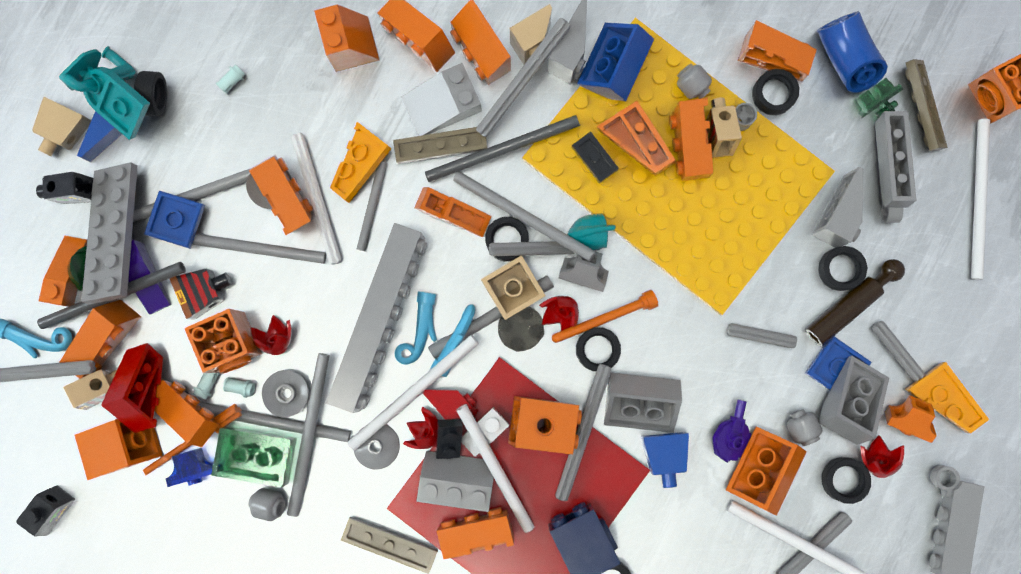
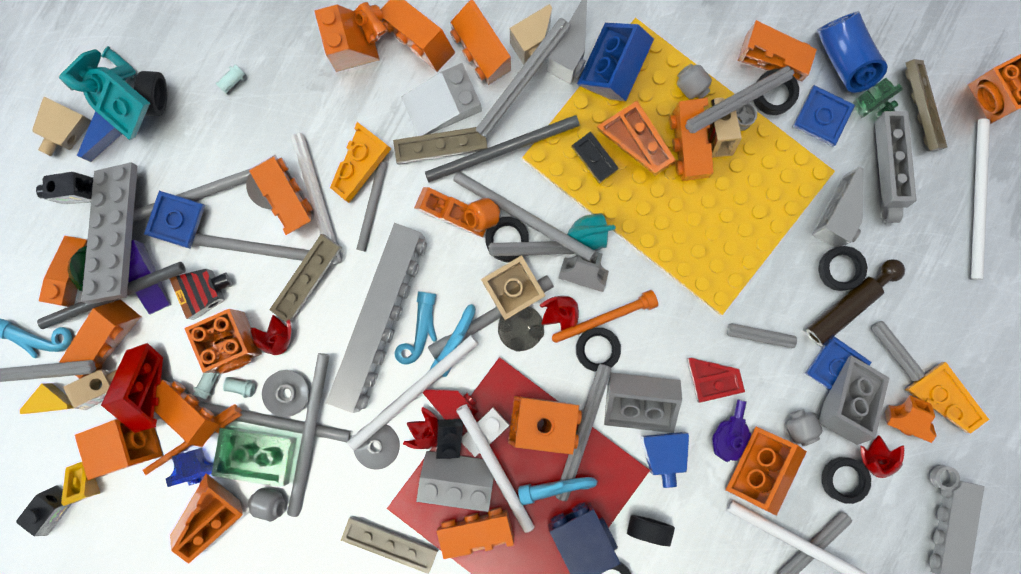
none -> yellow slope [20,383,75,414]
none -> yellow slope [61,462,100,506]
none -> orange wedge [170,473,243,564]
none -> dark tan plate [269,234,342,322]
none -> orange plate [354,2,387,44]
none -> orange head [464,198,500,232]
none -> medium azure plant [518,477,597,505]
none -> black tyre [627,515,675,547]
none -> light grey axle [685,66,794,133]
none -> red wing [687,358,745,403]
none -> blue tile [792,85,855,147]

